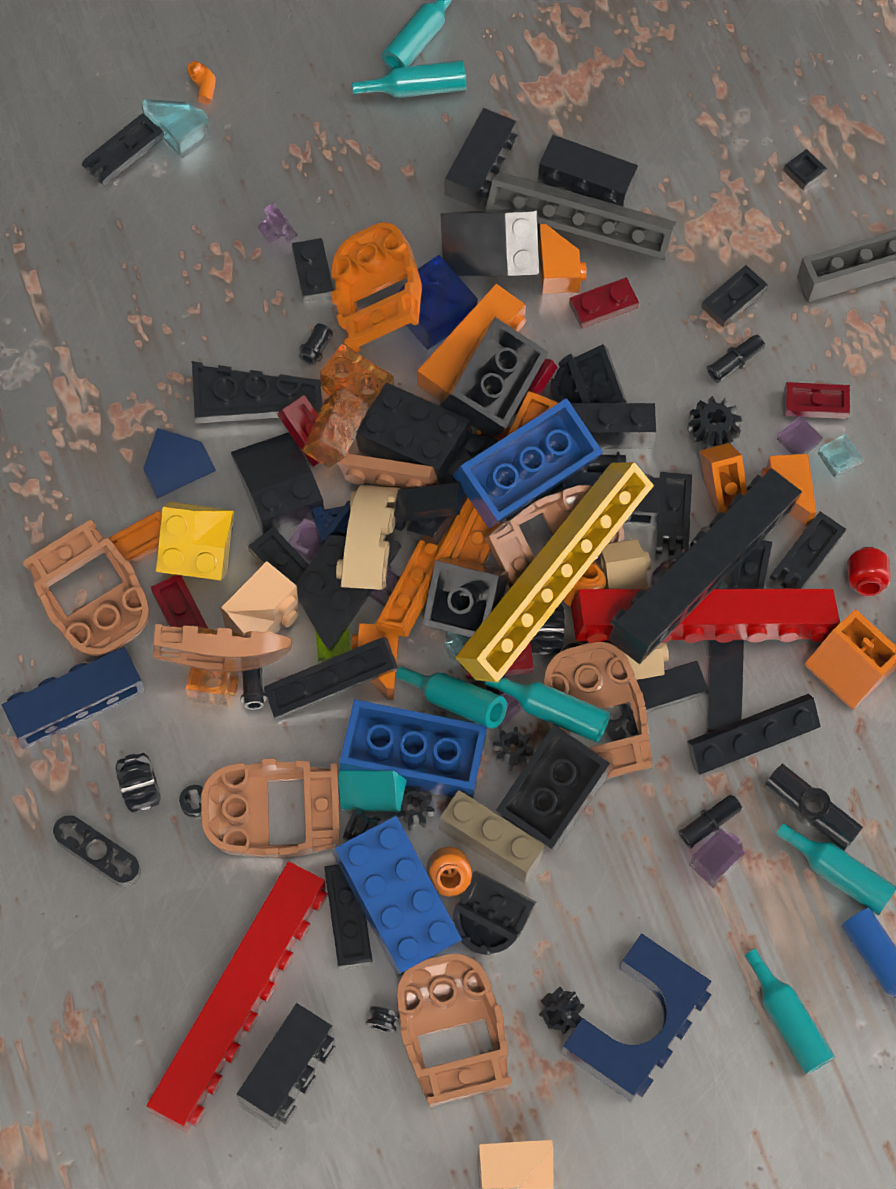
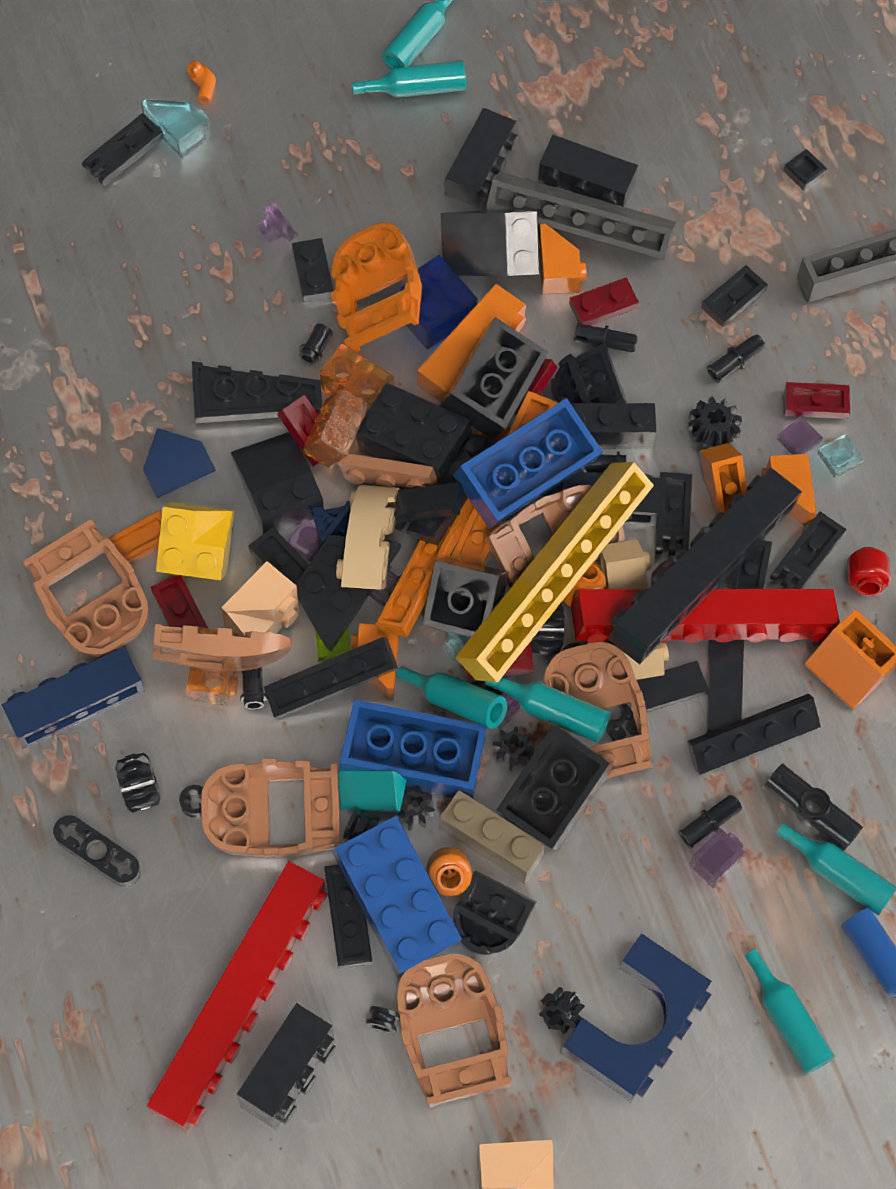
none -> black axle [574,323,638,352]

